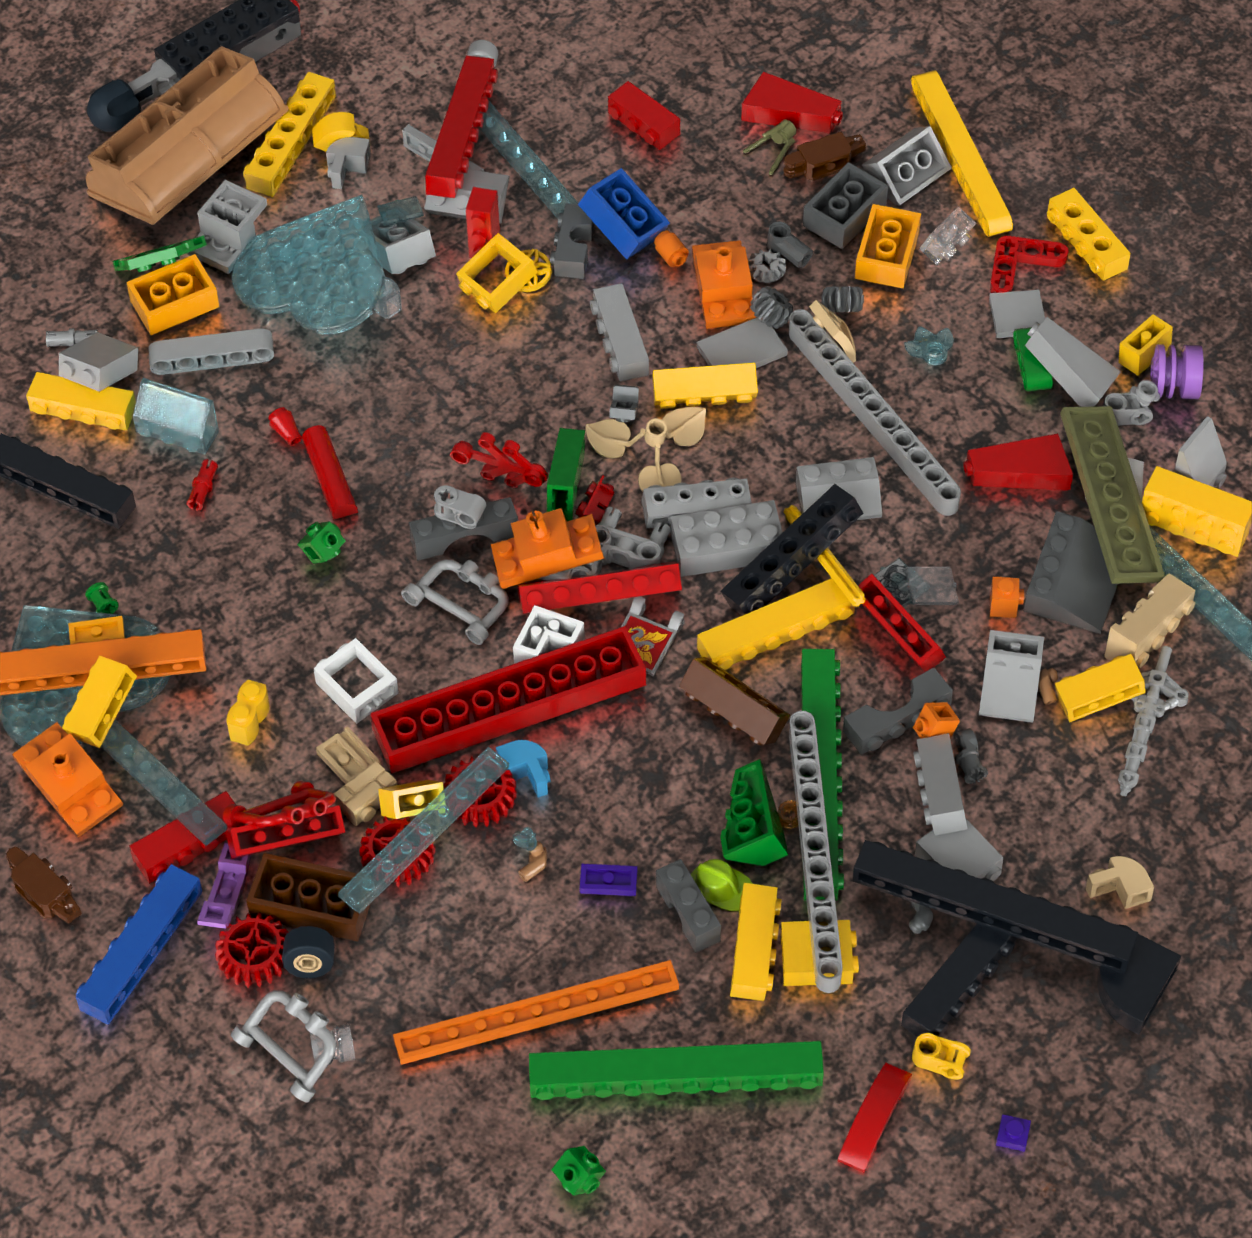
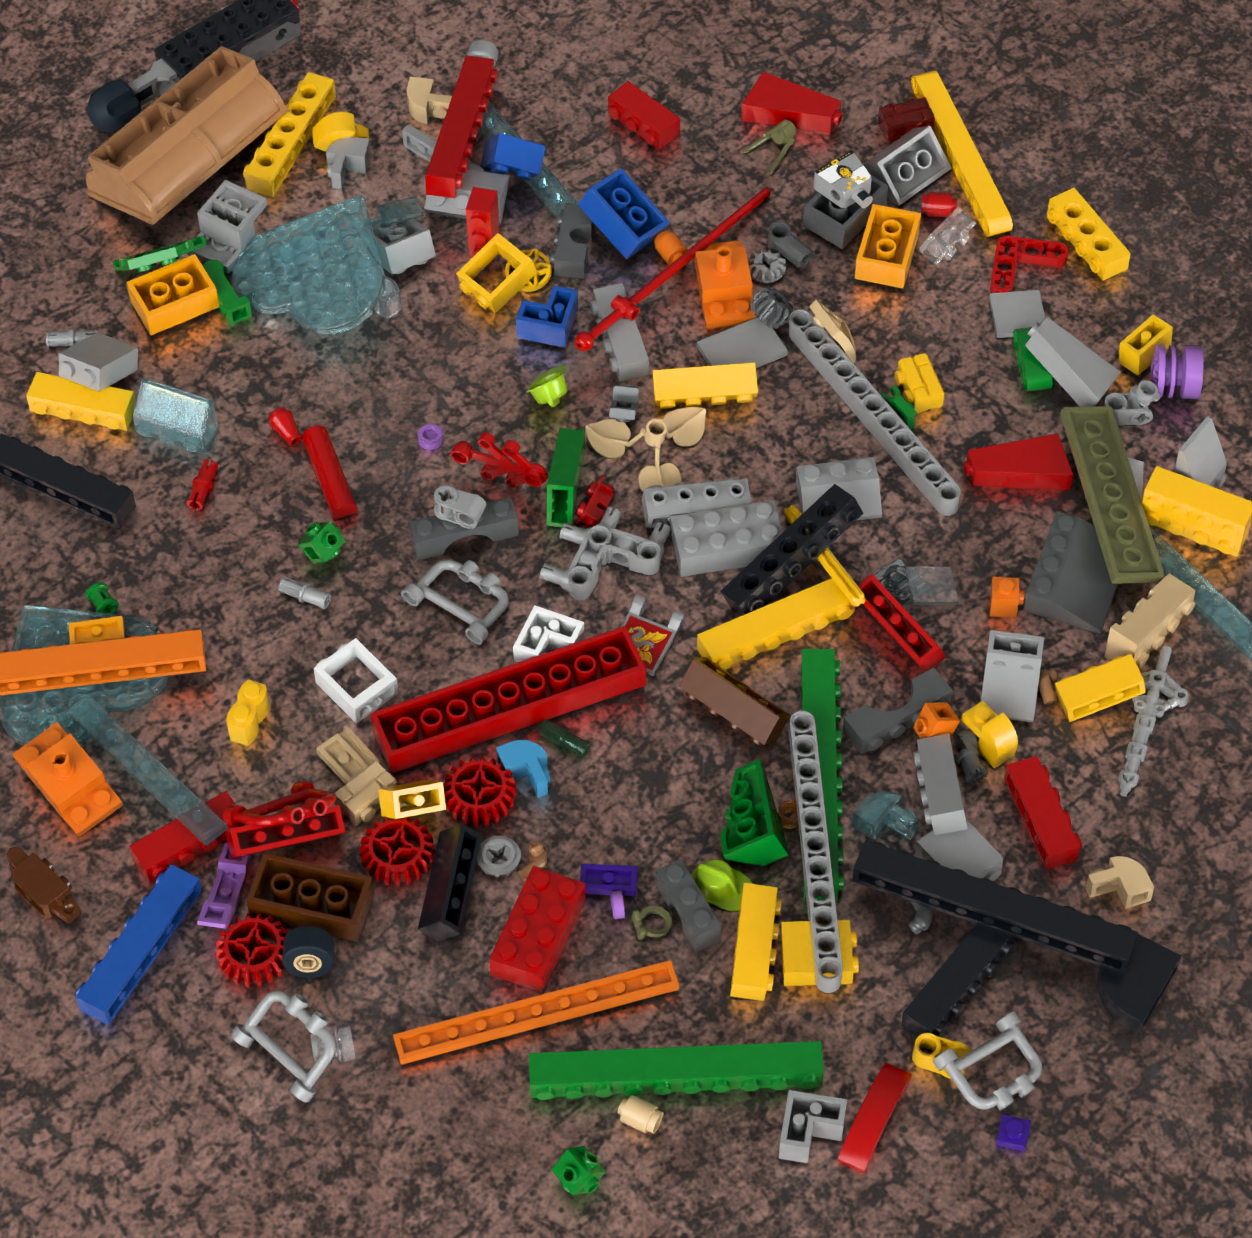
yellow brick [62,656,137,748] -> none
light grey beam [148,329,274,375] -> none
clear light blue tile [338,747,509,914] -> none
orange brick [491,508,604,589] -> none
clear light blue arm [513,827,537,851] -> none
red arch [517,561,682,614] -> none
reddish brown hinge [784,131,866,181] -> none
dark grey gear [822,286,864,312] -> none
clear light blue plate [904,326,954,366] -> none
none -> green leg [202,260,252,326]
none -> light grey axle [278,577,331,610]
none -> tan brick [407,76,452,124]
none -> medium lavender tile [417,424,444,450]
none -> black brick [418,823,482,942]
none -> light grey gear [477,836,521,878]
none -> blue brick [480,133,546,180]
none -> red brick [489,865,586,994]
none -> blue brick [516,285,578,348]
none -> lime piece [526,365,567,408]
none -> clear green axle [538,720,591,759]
none -> red bar [574,187,771,352]
none -> medium lavender tile [610,890,625,920]
none -> tan brick [617,1095,664,1134]
none -> olive piece [631,906,672,940]
none -> light grey brick [779,1090,847,1163]
none -> light grey torso [814,150,873,208]
none -> clear light blue brick [852,791,919,841]
none -> clear red brick [878,97,935,143]
none -> green plate [880,385,916,430]
none -> yellow brick [894,353,944,414]
none -> red brick [921,192,957,218]
none -> light grey bar [932,1011,1042,1111]
none -> yellow brick [961,701,1018,769]
none -> red brick [1004,756,1082,870]

